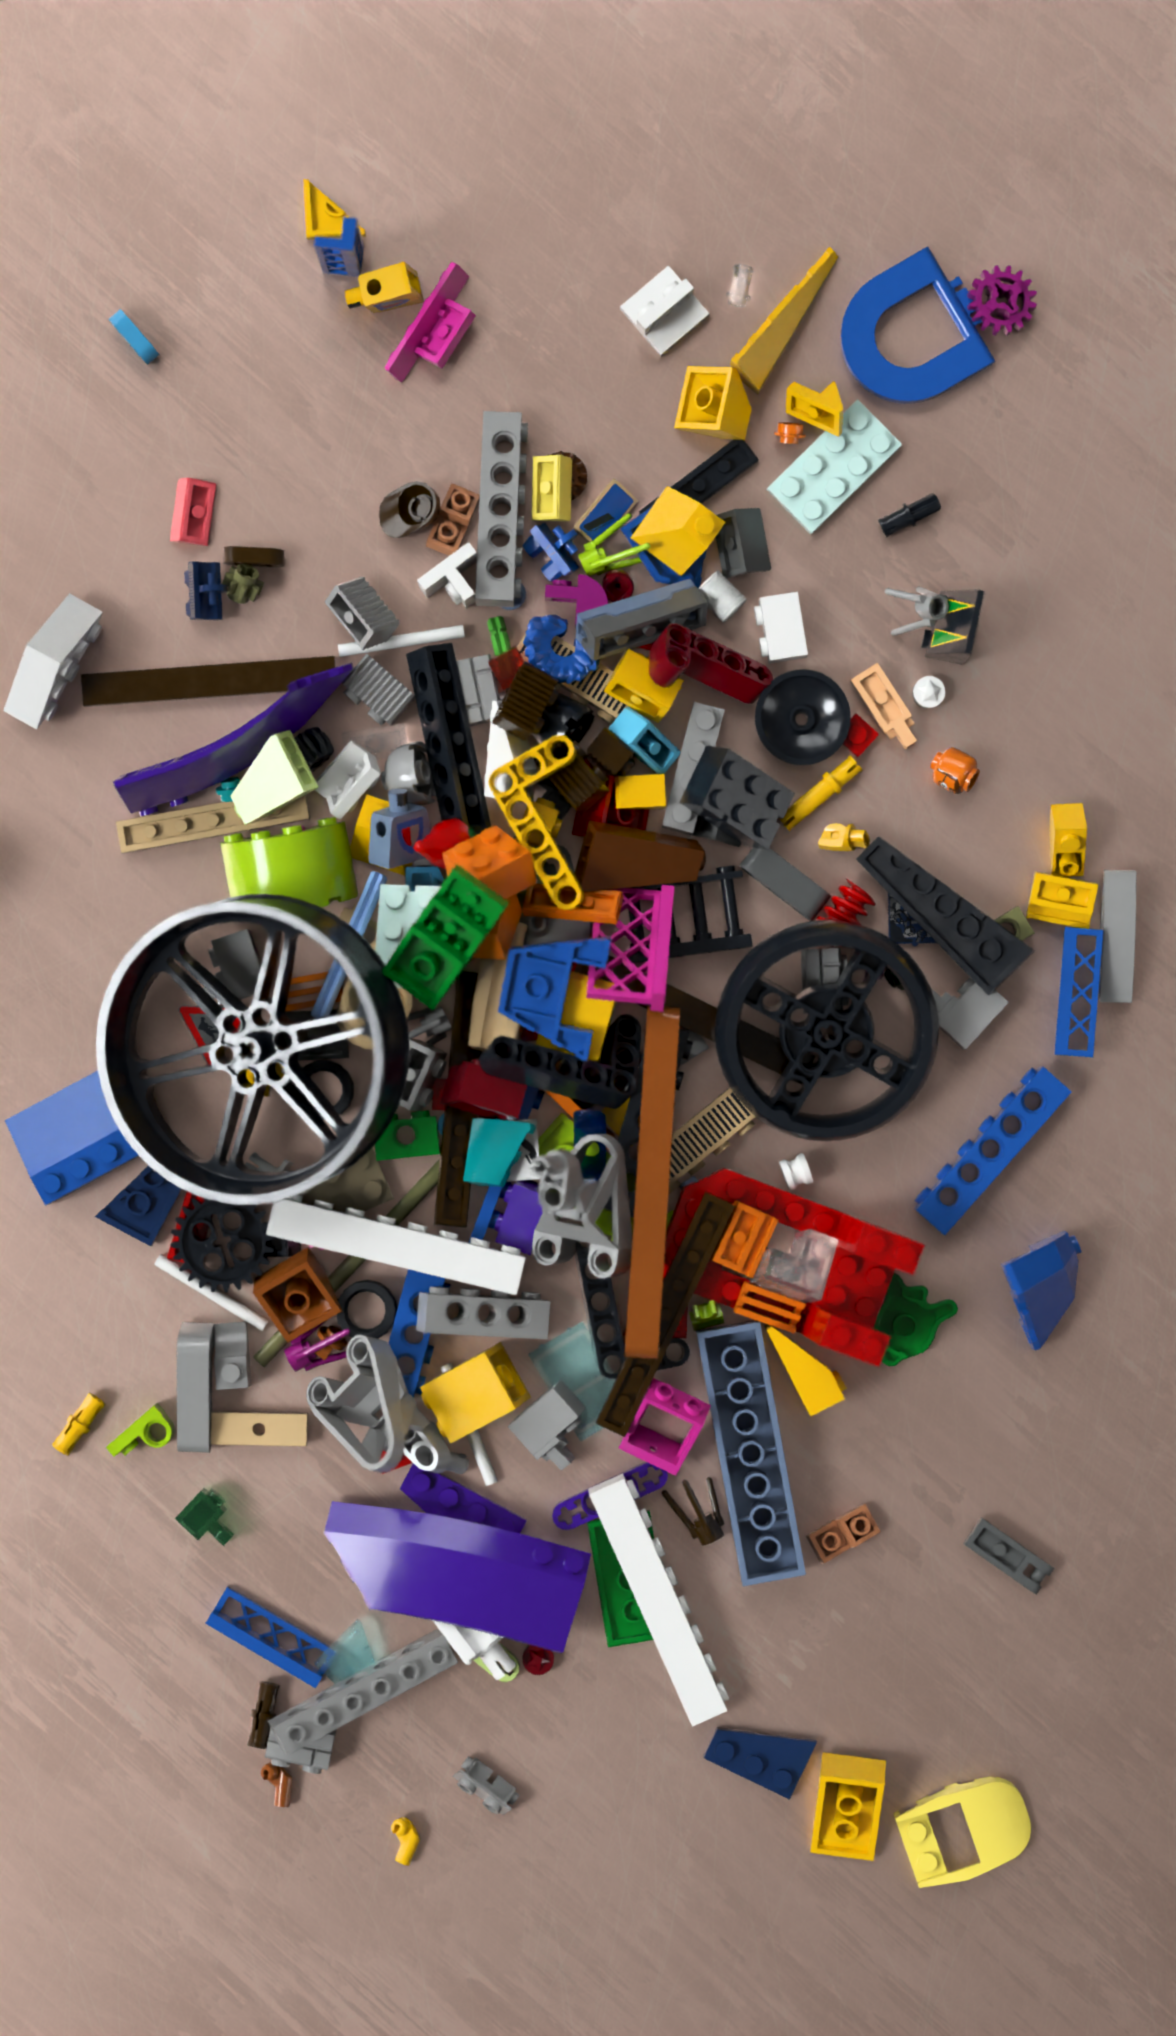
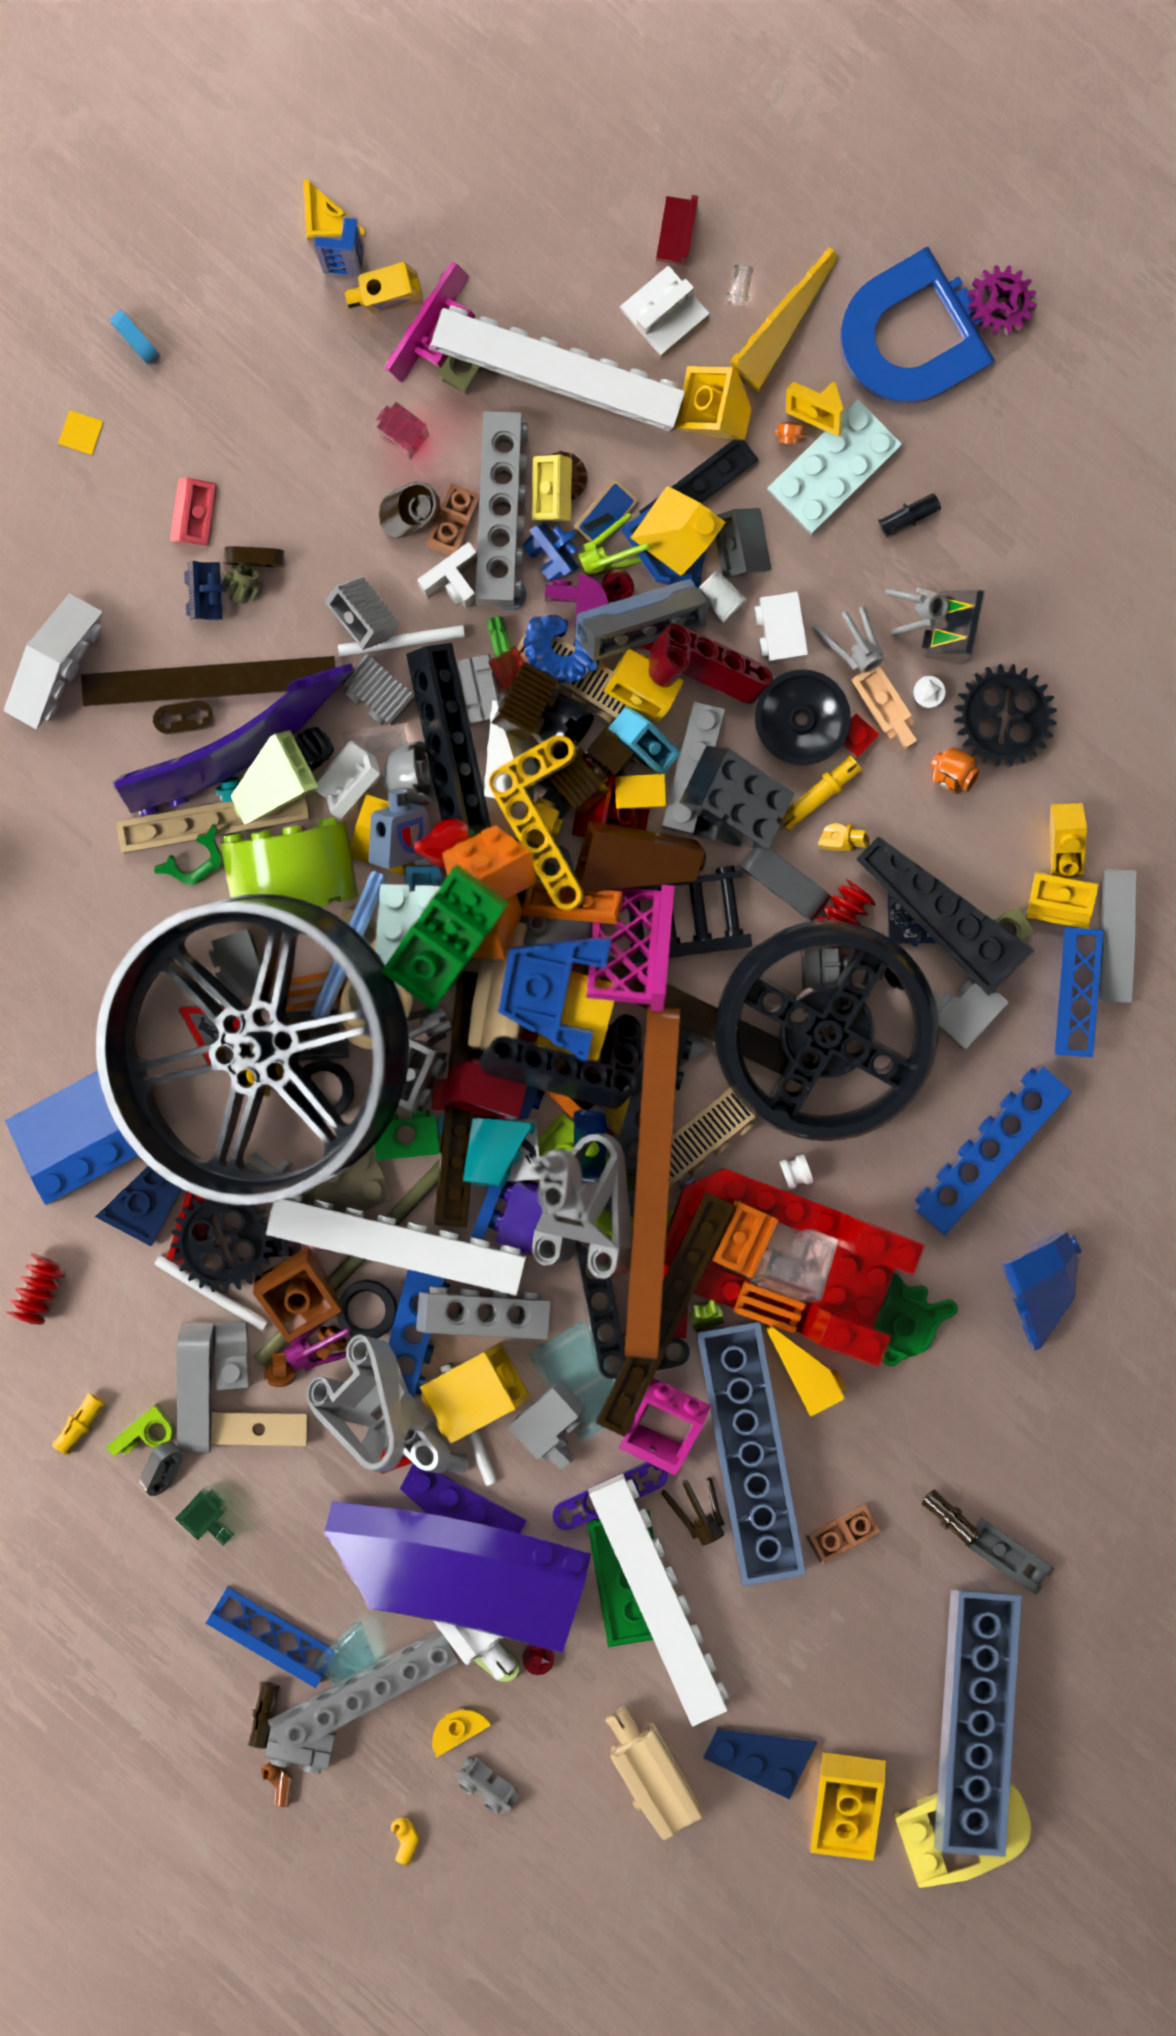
none -> red piece [5,1253,66,1325]
none -> yellow sticker [58,410,103,455]
none -> dark grey beam [139,1441,183,1496]
none -> dark brown beam [153,701,214,735]
none -> green helmet [154,824,222,885]
none -> dark orange plate [264,1352,296,1387]
none -> clear pink brick [376,402,429,460]
none -> white brick [429,306,685,431]
none -> yellow plate [432,1708,491,1758]
none -> olive brick [437,356,482,395]
none -> tan piece [605,1706,703,1841]
none -> dark red panel [656,195,698,266]
none -> light grey plant [812,606,884,673]
none -> dark brown pin [921,1489,982,1547]
none -> sand blue brick [934,1590,1022,1857]
none -> black gear [953,664,1057,768]

